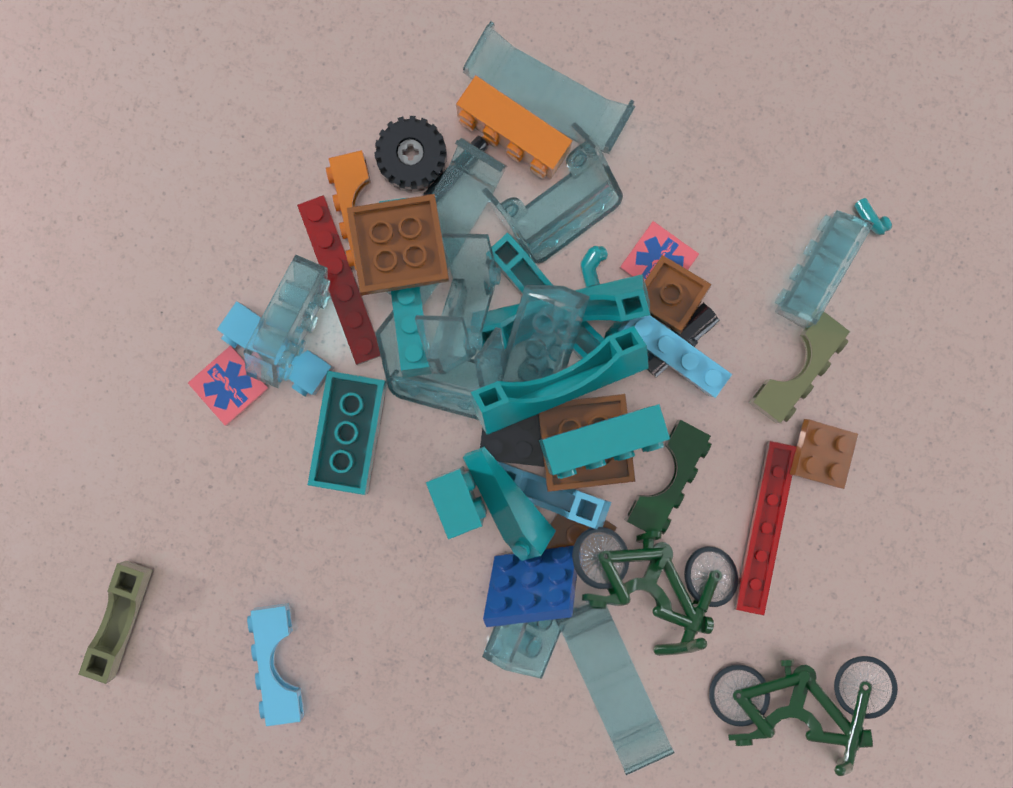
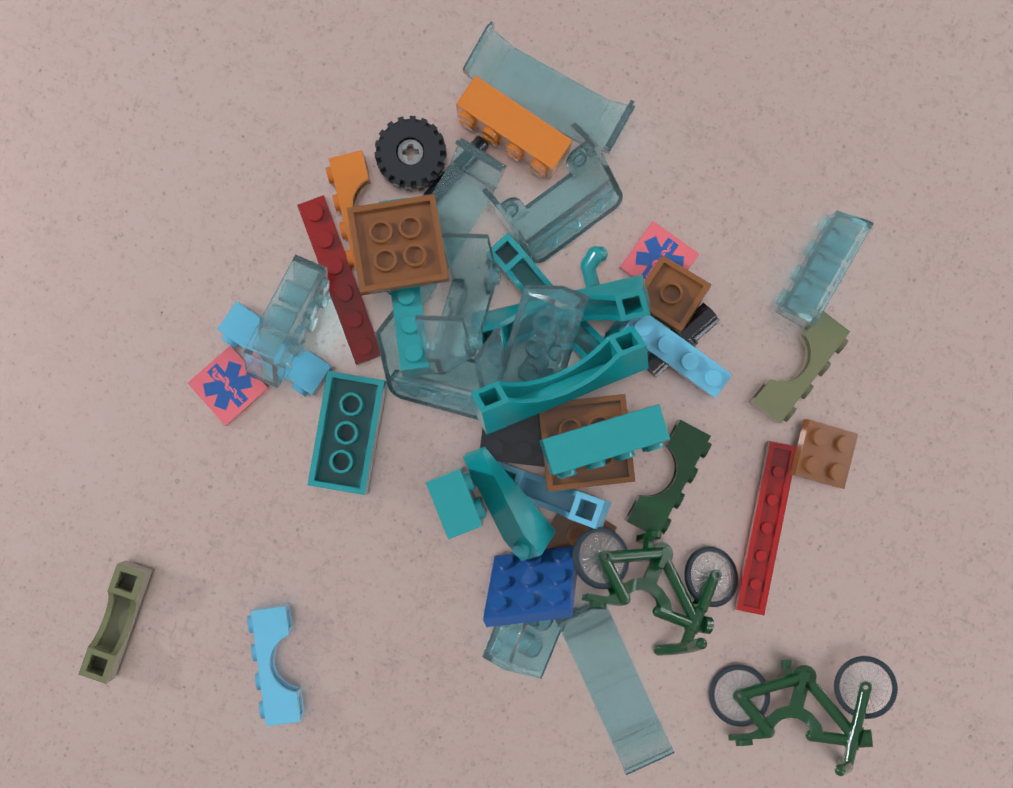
teal arm [854,198,892,235] -> none

